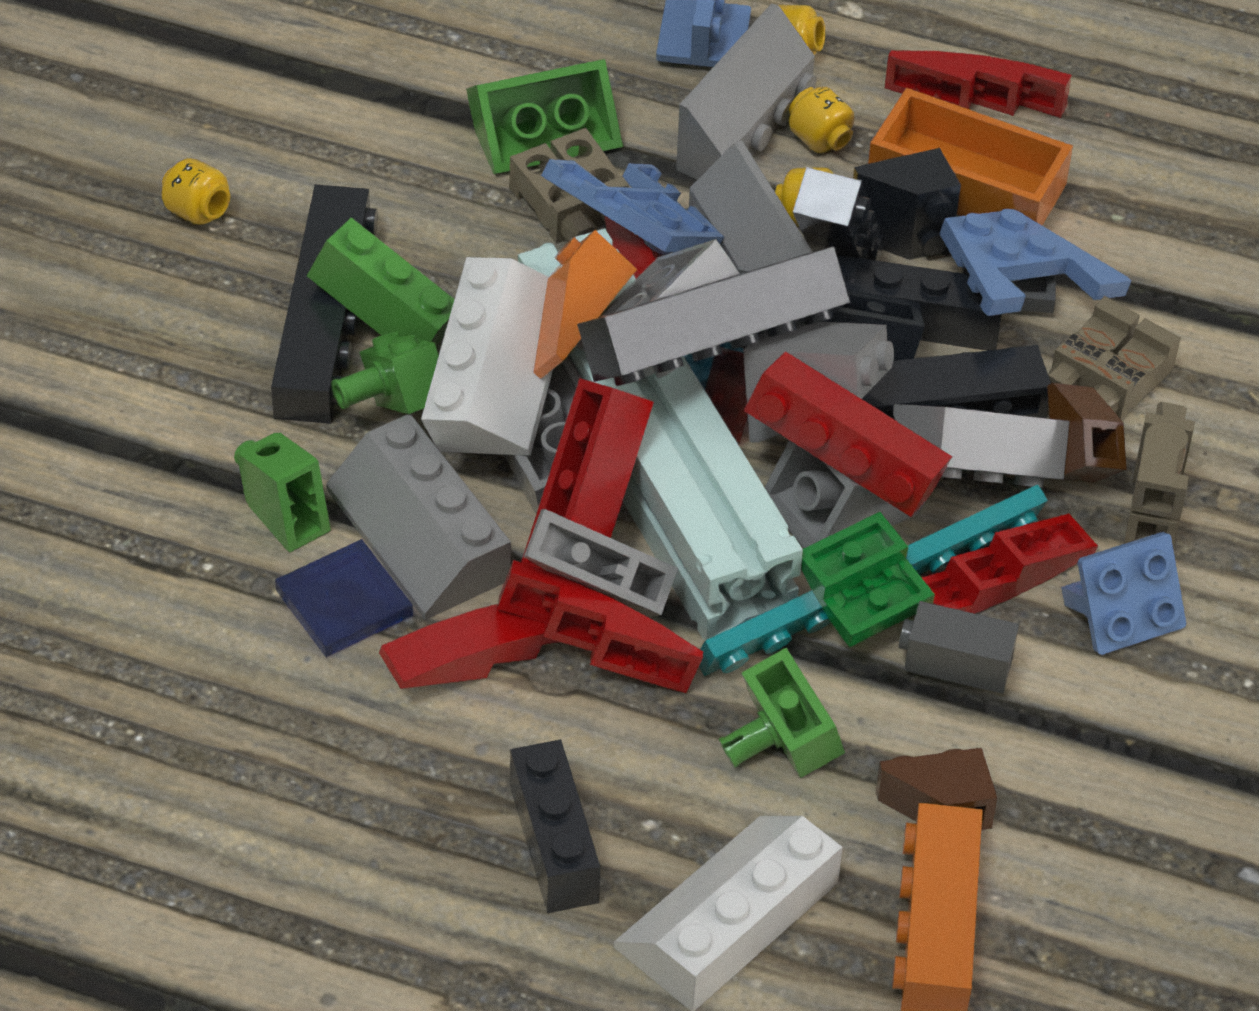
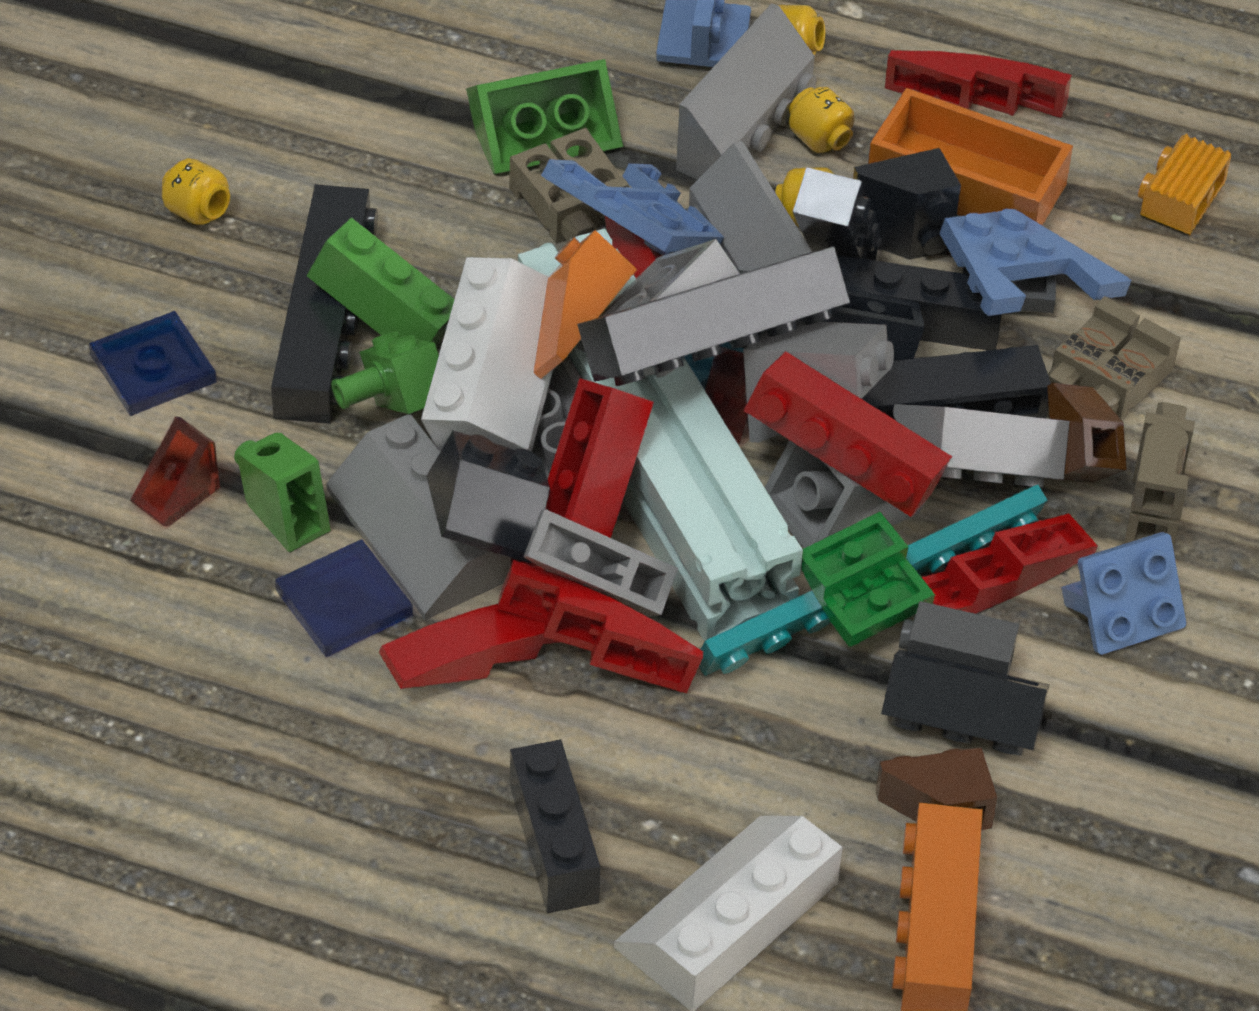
bright green brick [718,648,845,778] -> none
none -> clear blue tile [89,311,217,416]
none -> clear red slope [130,416,220,527]
none -> black slope [426,430,550,564]
none -> black brick [881,649,1050,755]
none -> light orange brick [1138,134,1231,235]

